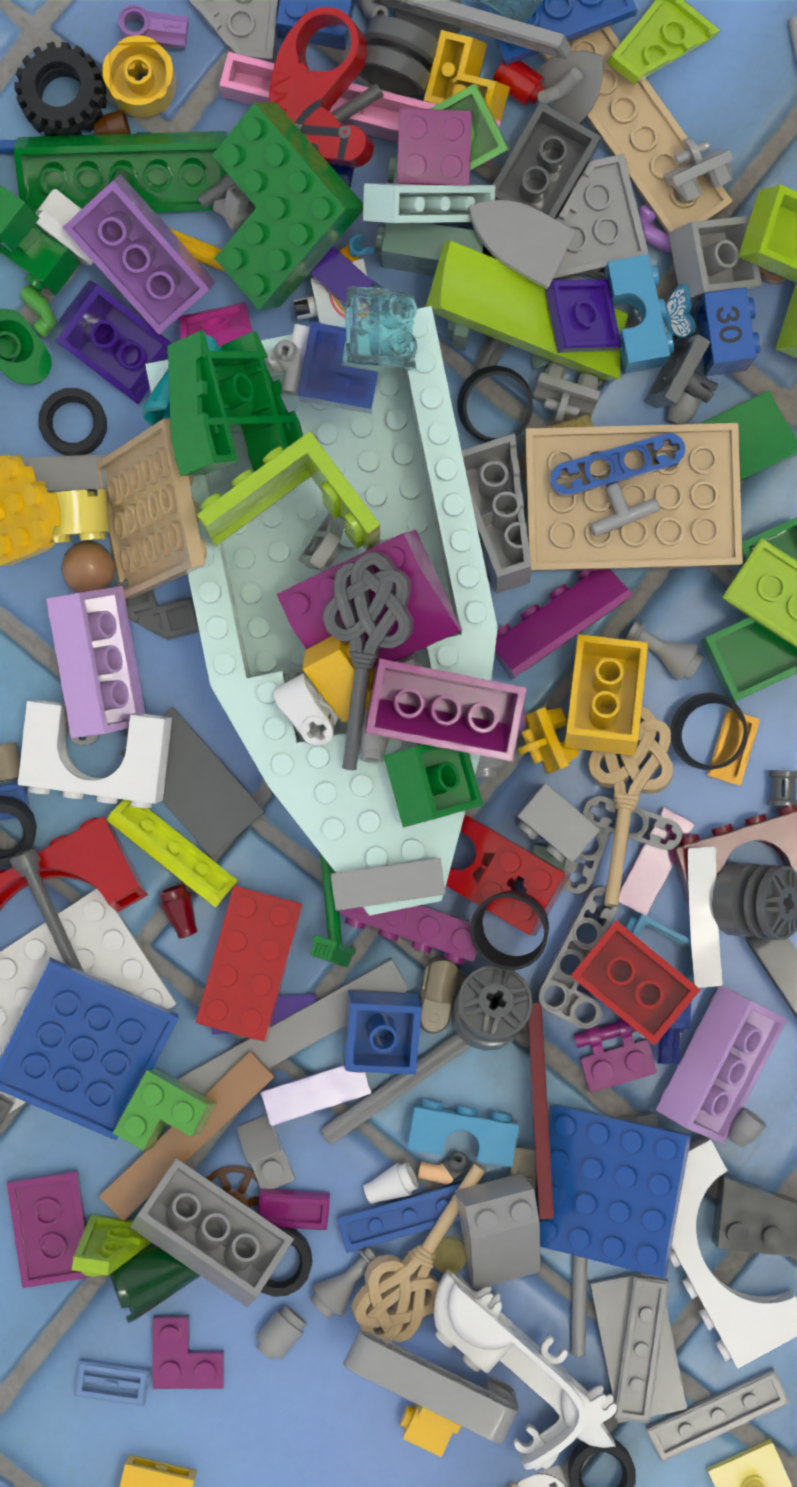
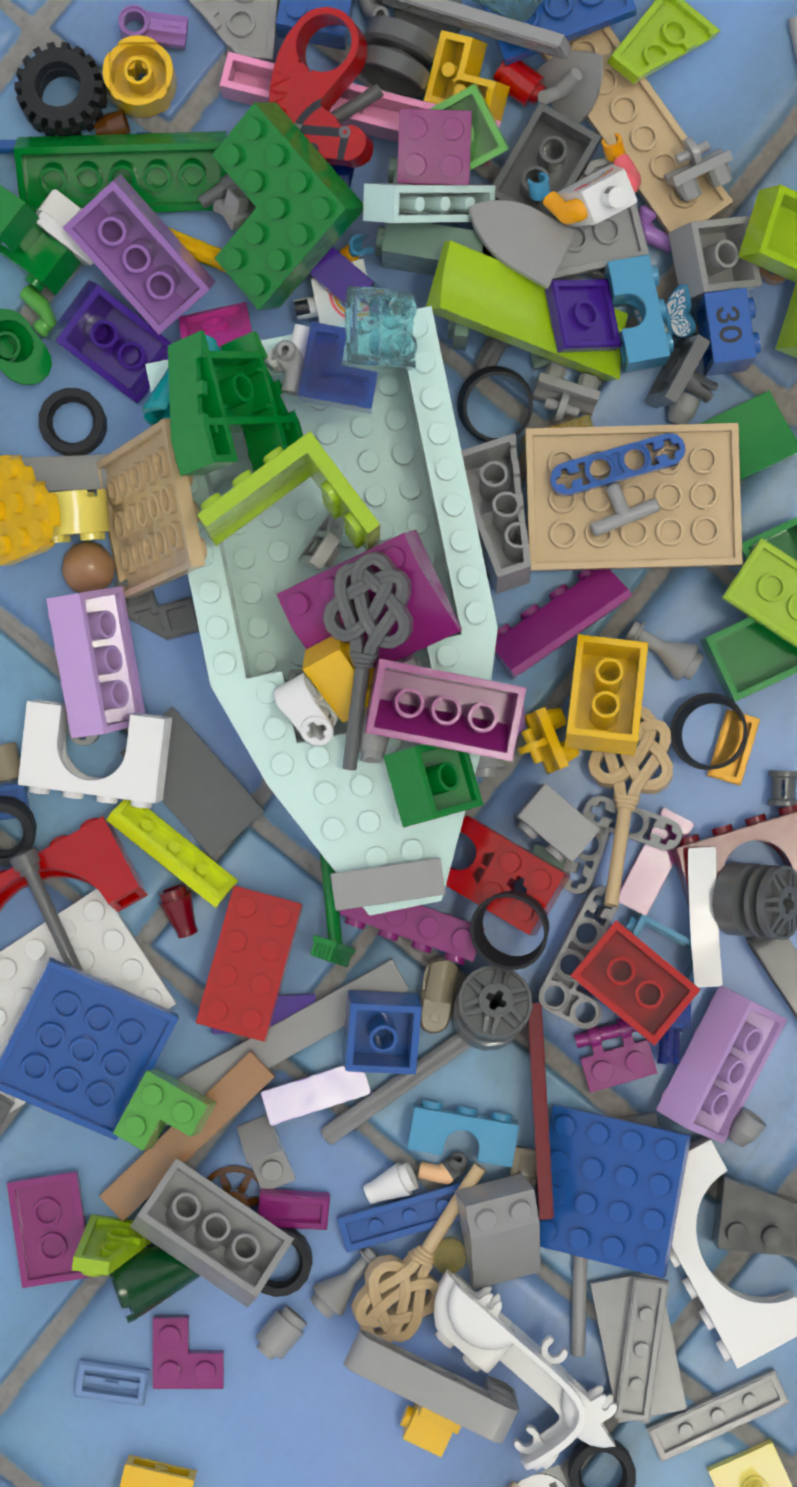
none -> torso [528,133,641,227]

